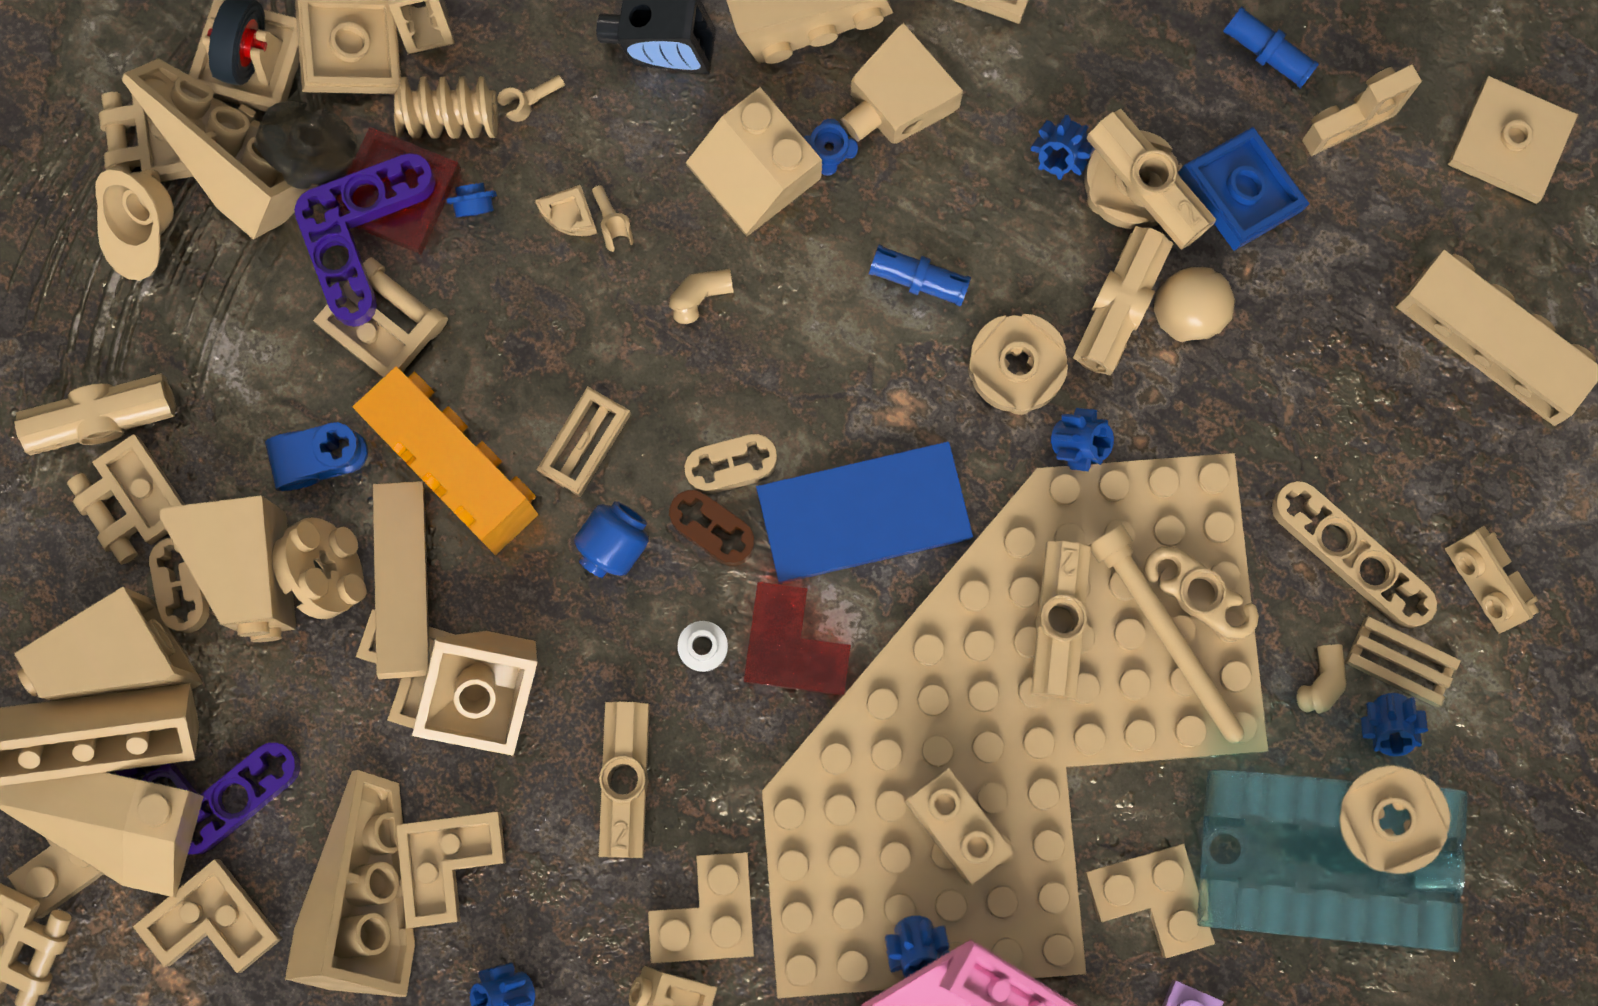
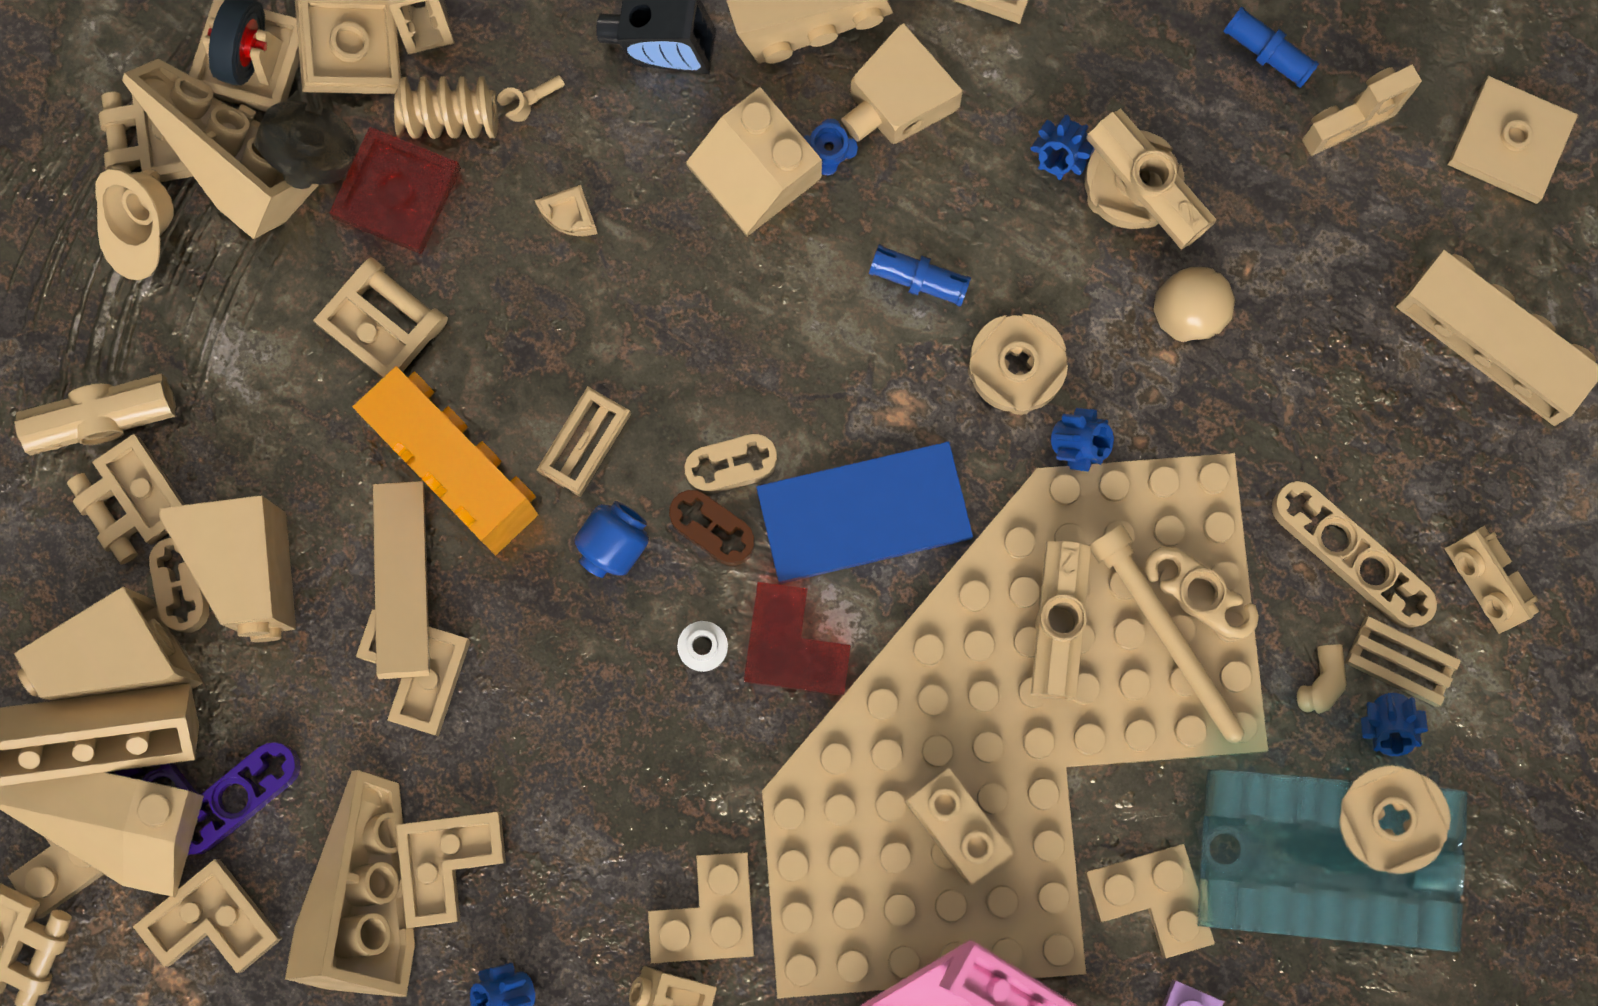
blue piece [265,422,368,491] -> none
tan plate [272,517,367,619] -> none
dark purple beam [294,153,436,327] -> none
tan slope [412,631,538,756] -> none
blue plate [446,183,497,218] -> none
tan hand [592,185,634,252] -> none
tan piece [599,702,650,858] -> none
tan arm [669,269,733,324] -> none
blue gear [885,916,950,978] -> none
tan piece [1073,226,1174,376] -> none
blue tile [1177,127,1310,251] -> none

